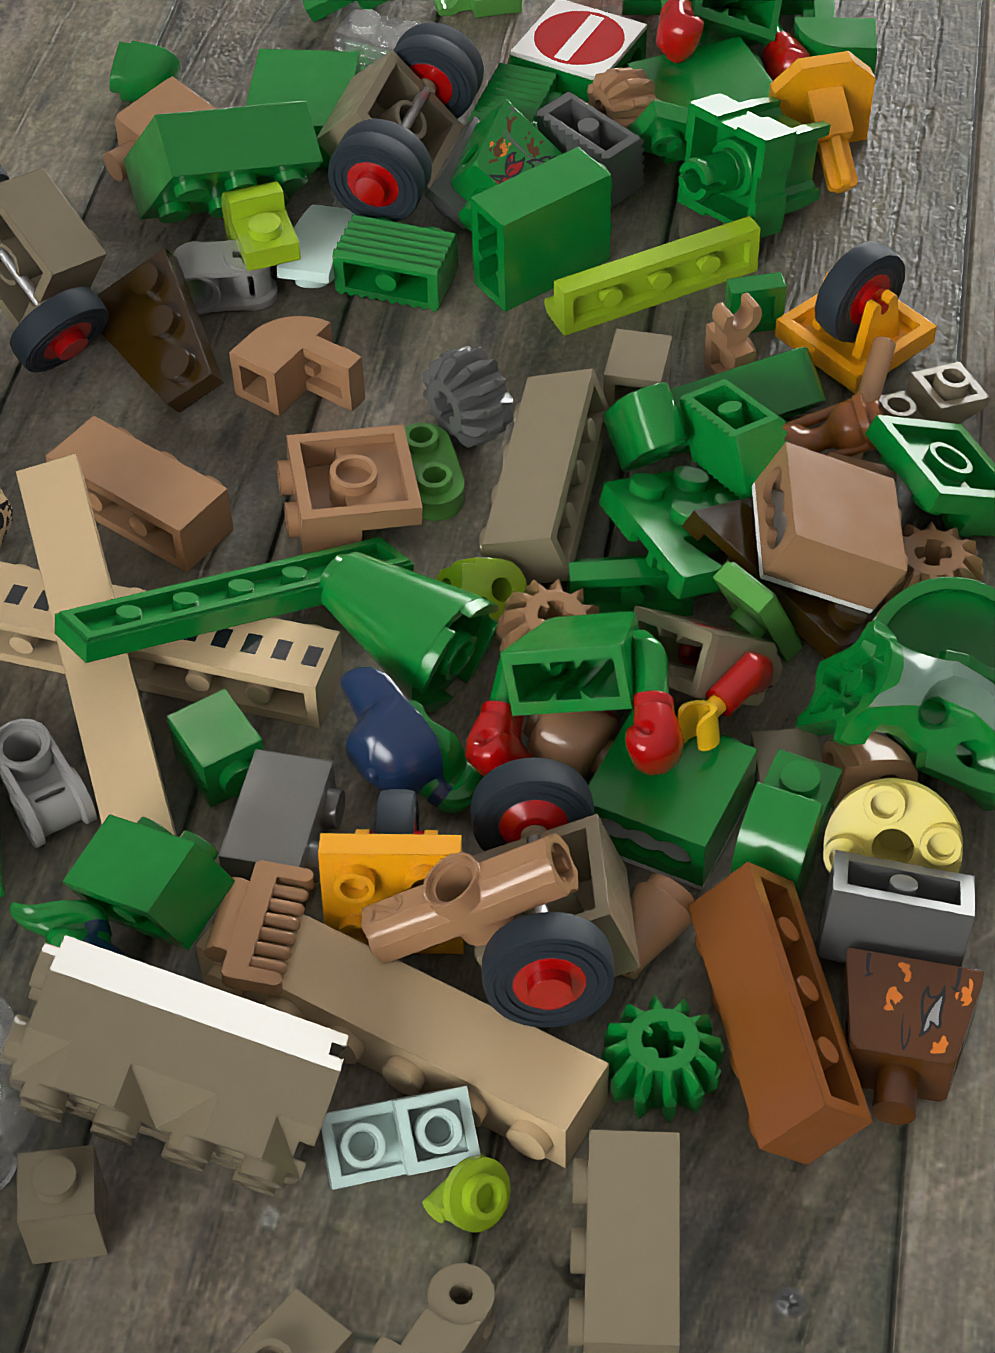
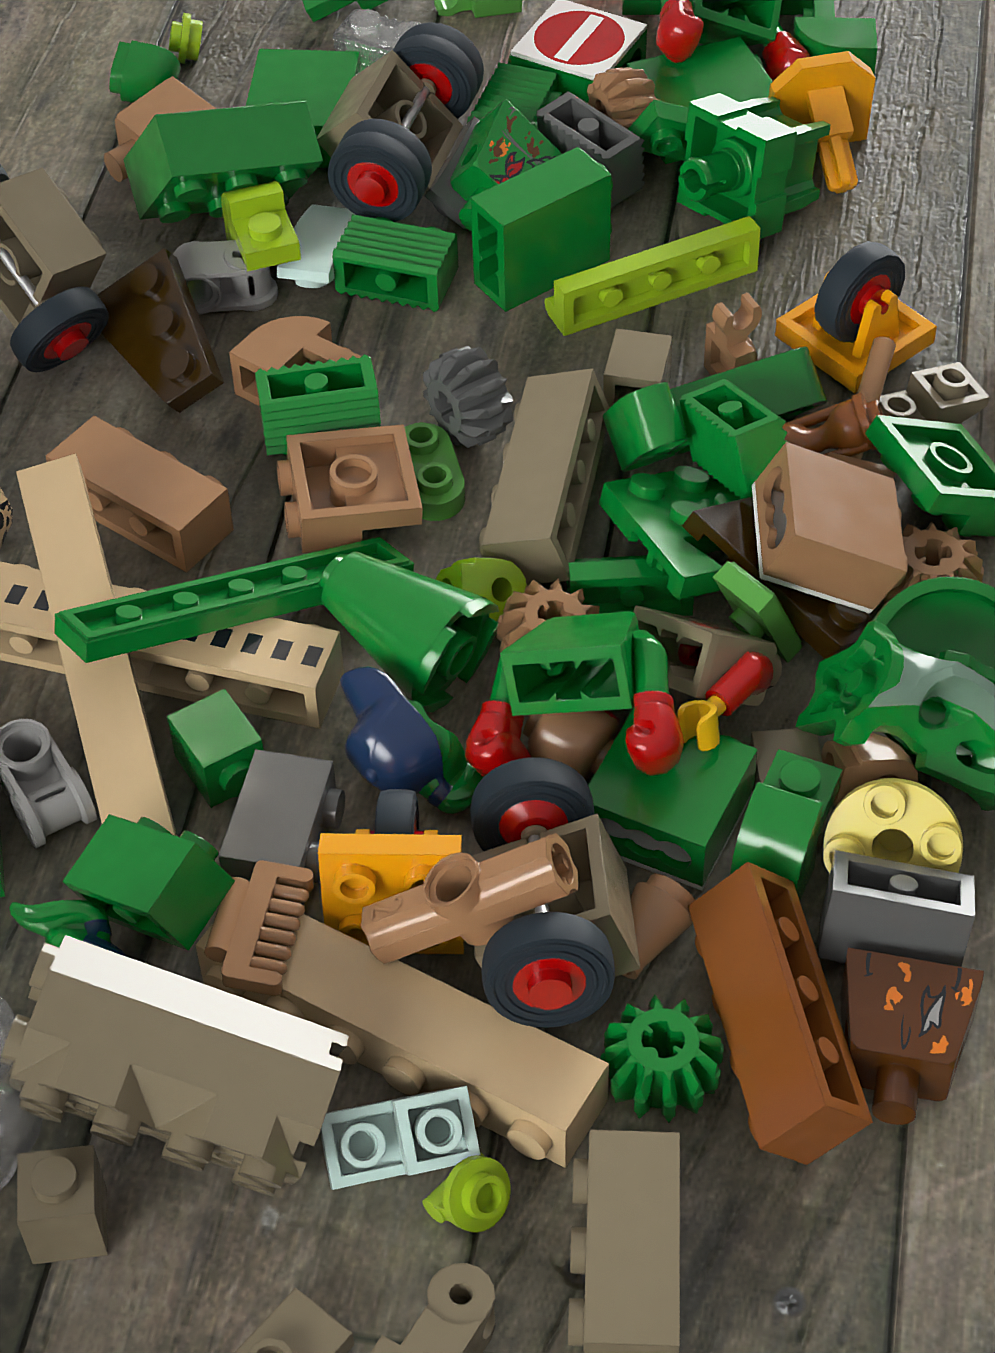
green plate [725,272,787,333] -> none
none -> lime plate [168,12,203,64]
none -> green brick [255,354,381,456]

